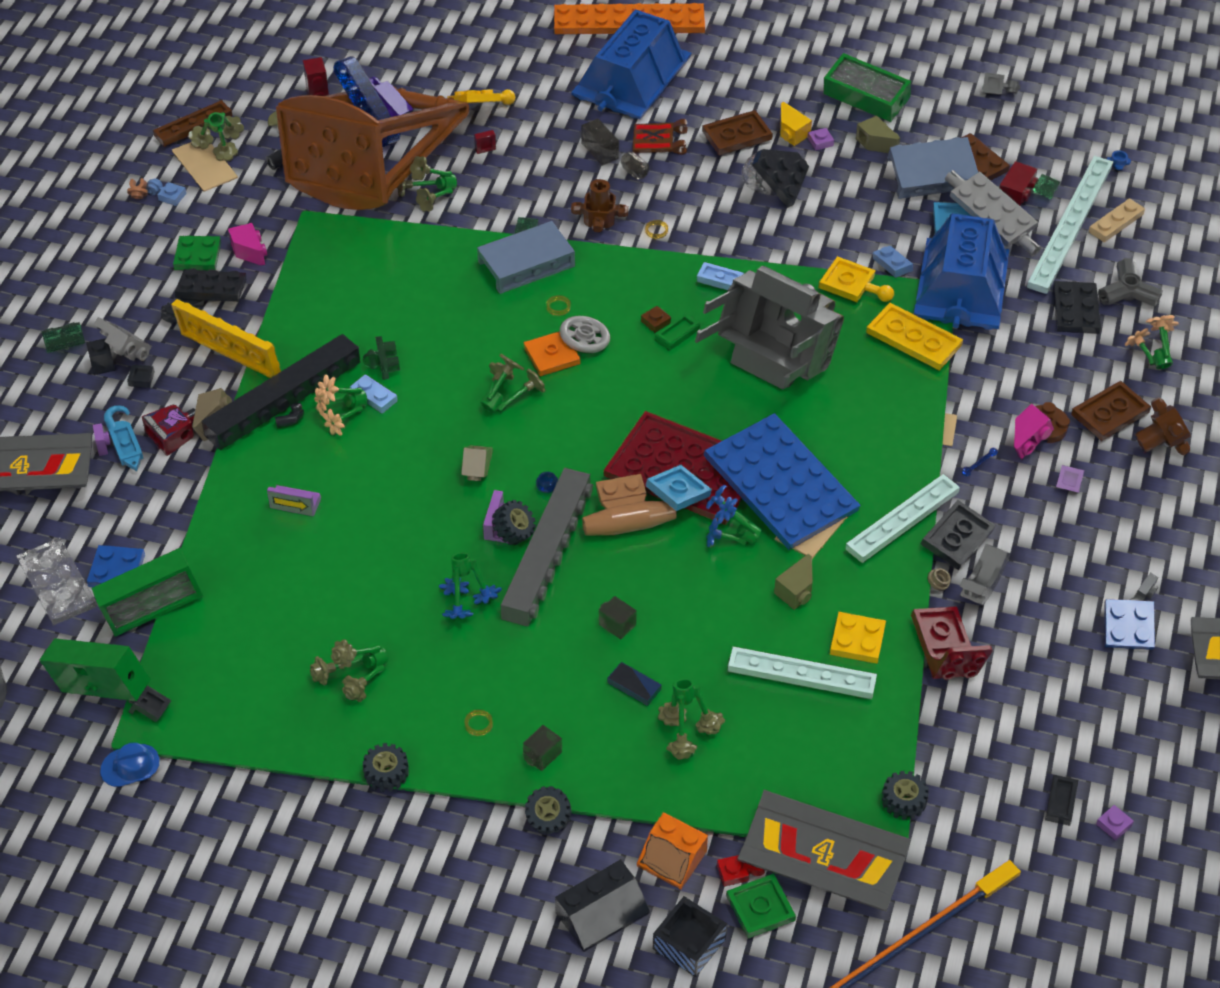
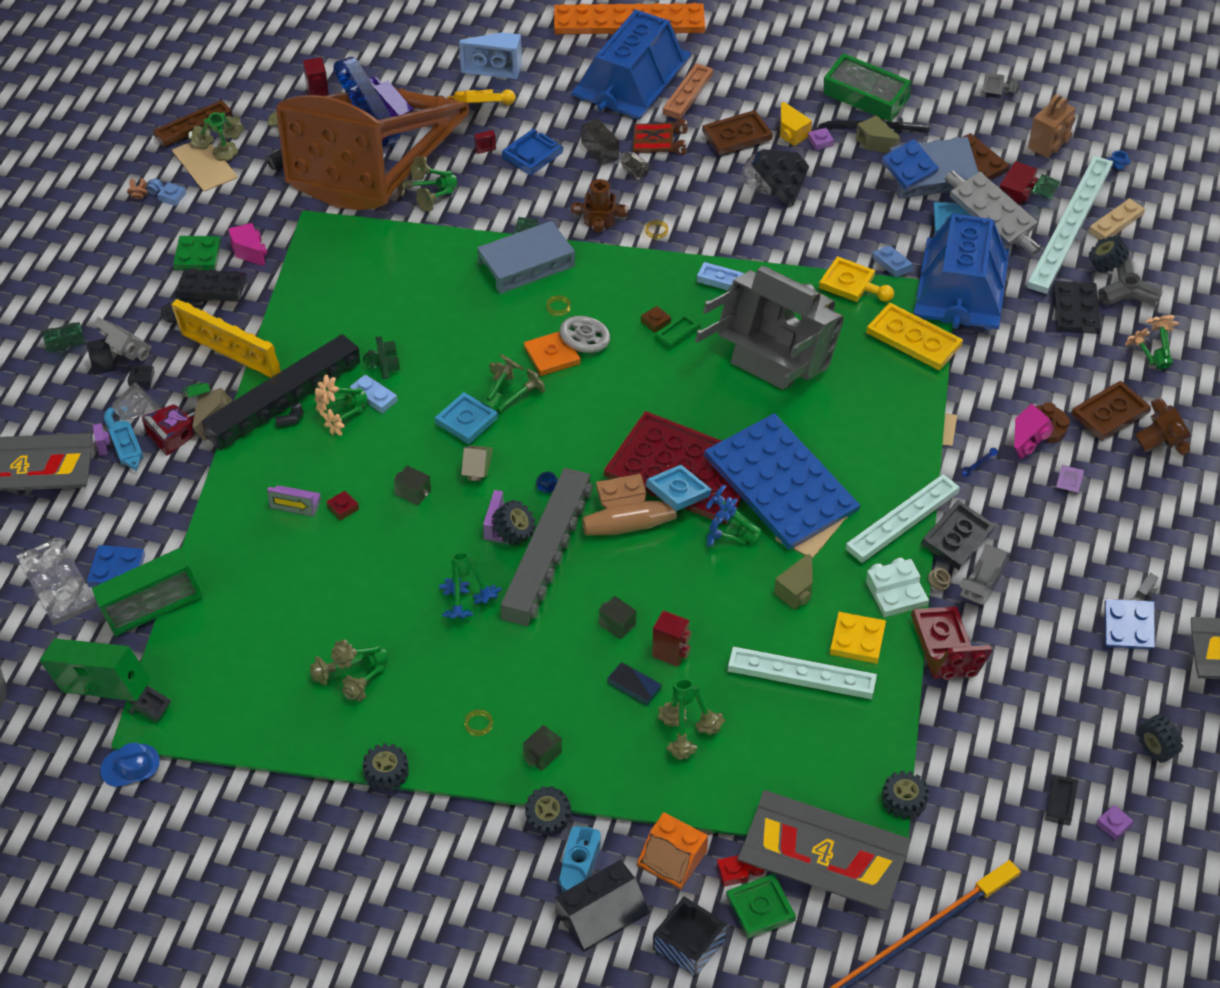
none -> clear slope [112,382,162,420]
none -> green tile [182,382,210,397]
none -> dark red plate [326,490,359,521]
none -> clear smoke brick [394,465,431,505]
none -> dark azure plate [435,392,498,444]
none -> light blue slope [459,32,522,79]
none -> blue container [502,129,564,176]
none -> dark azure piece [559,826,601,892]
none -> dark red brick [652,610,692,667]
none -> nougat plate [663,63,713,120]
none -> black sword [819,118,930,133]
none -> light aqua plate [866,558,929,617]
none -> blue plate [881,139,939,190]
none -> medium nougat brick [1028,94,1076,158]
none -> black wheel [1088,235,1130,273]
none -> black wheel [1137,714,1183,763]

